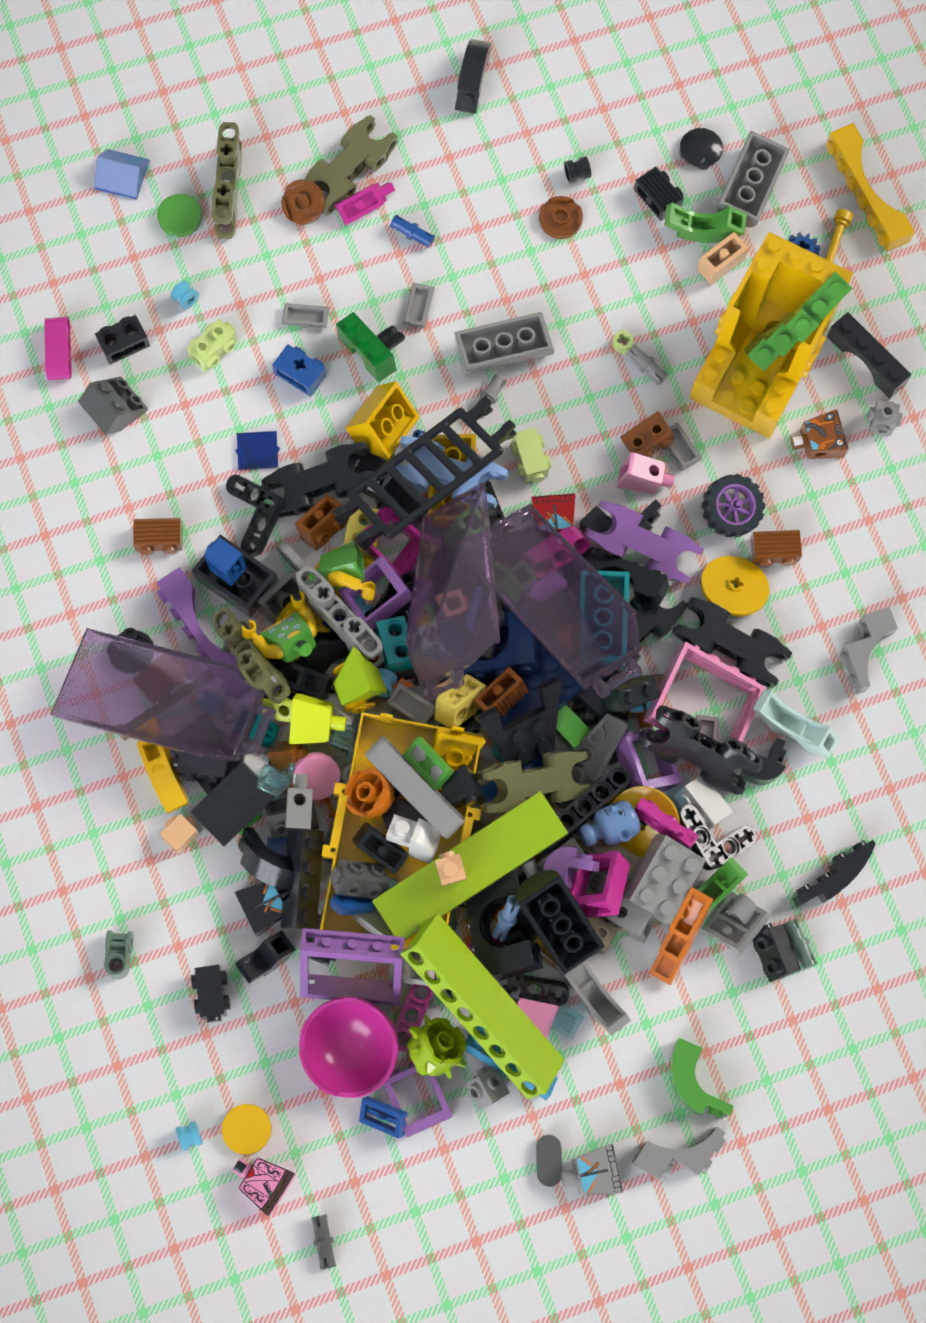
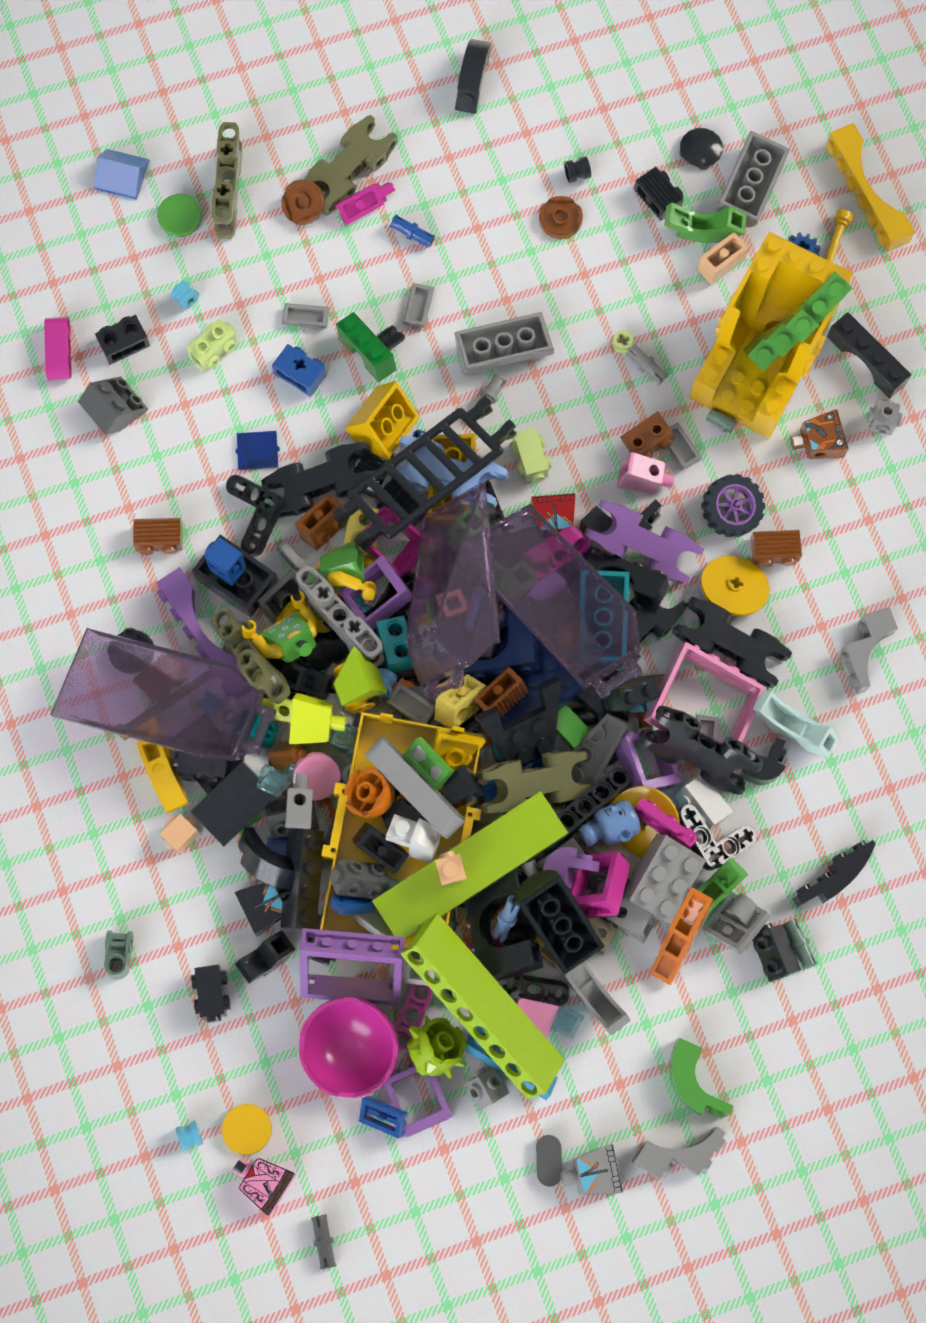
none -> sand green pin [706,408,737,433]

